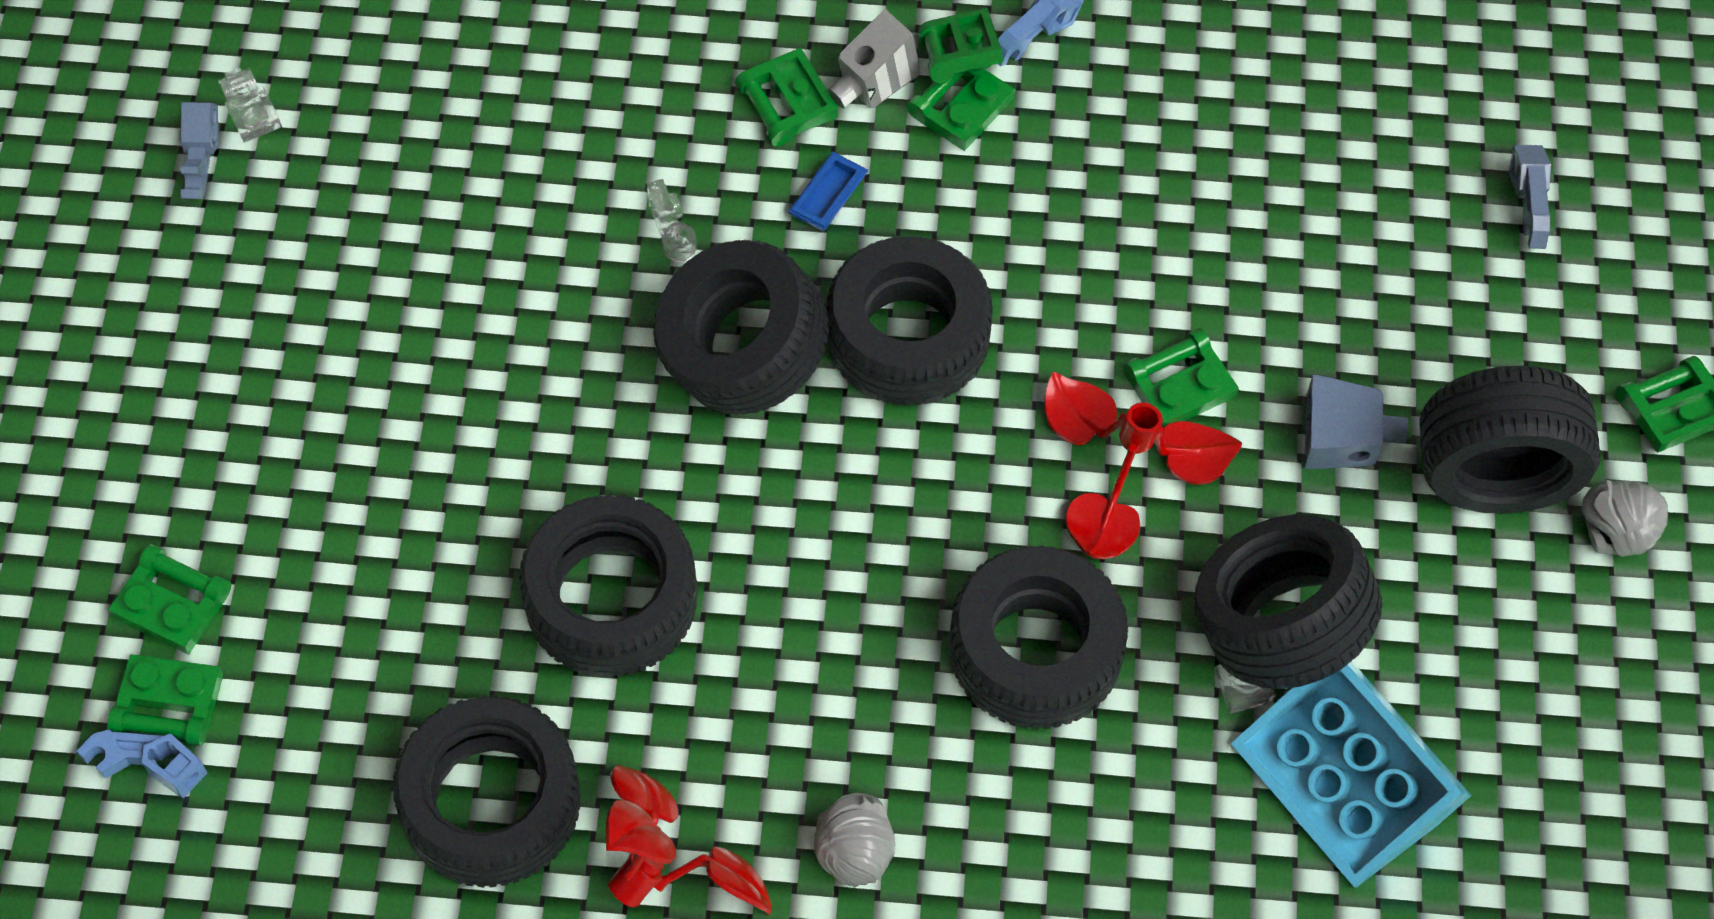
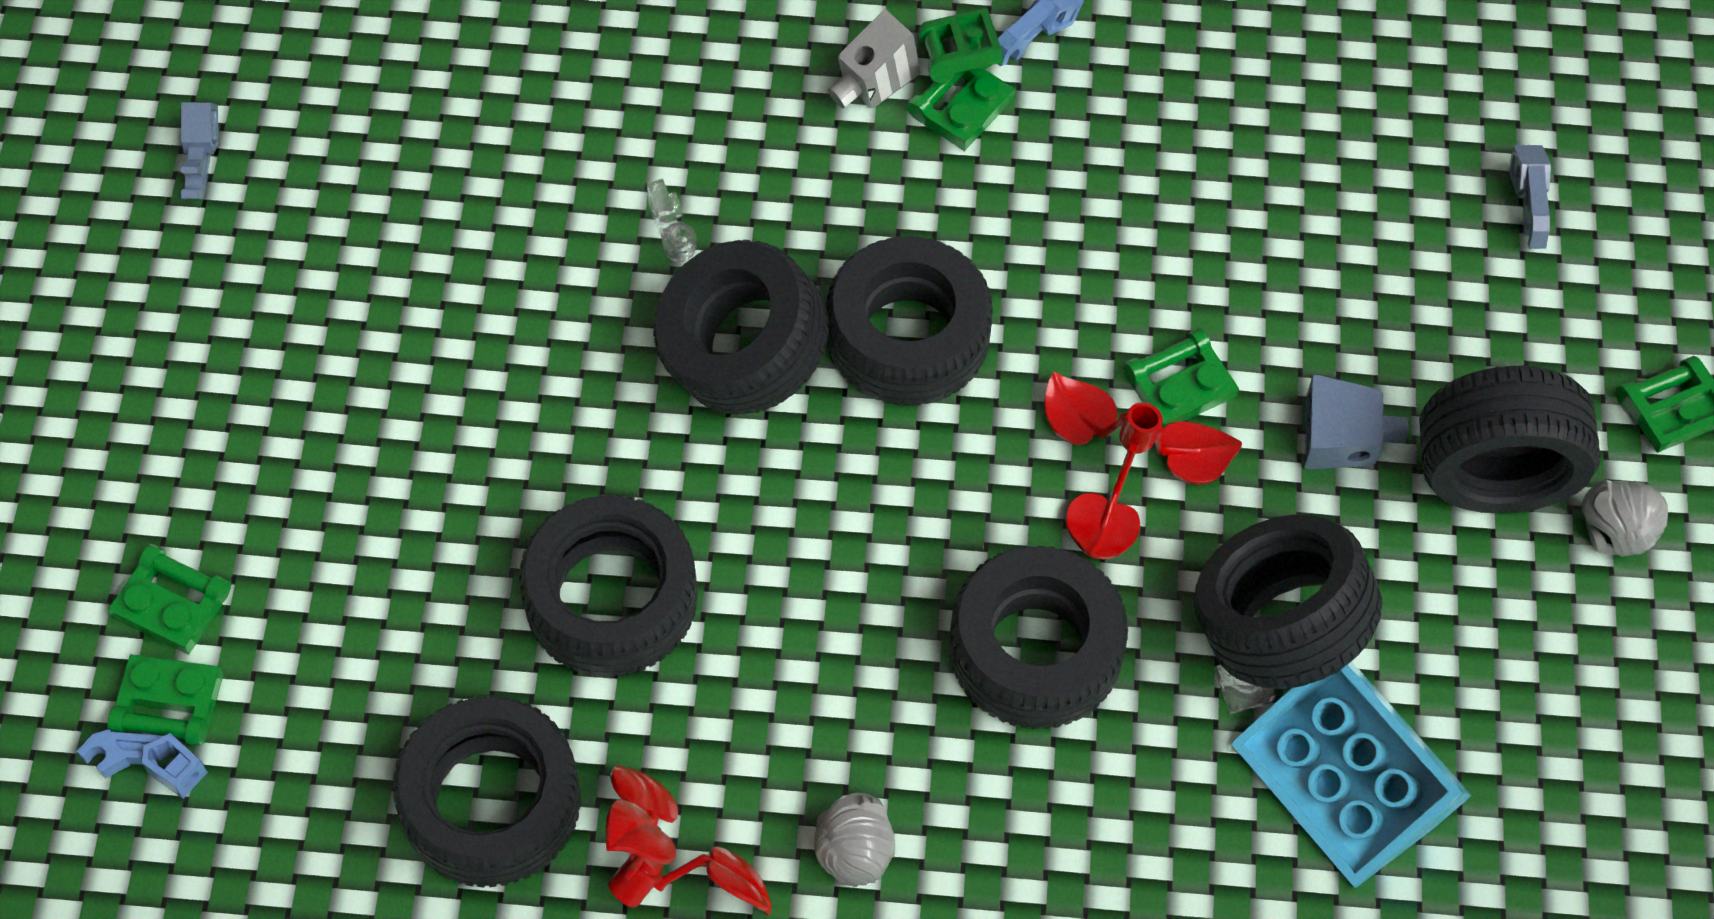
clear plate [218,67,282,143] -> none
green plate [735,48,838,147] -> none
blue tile [788,151,868,232] -> none

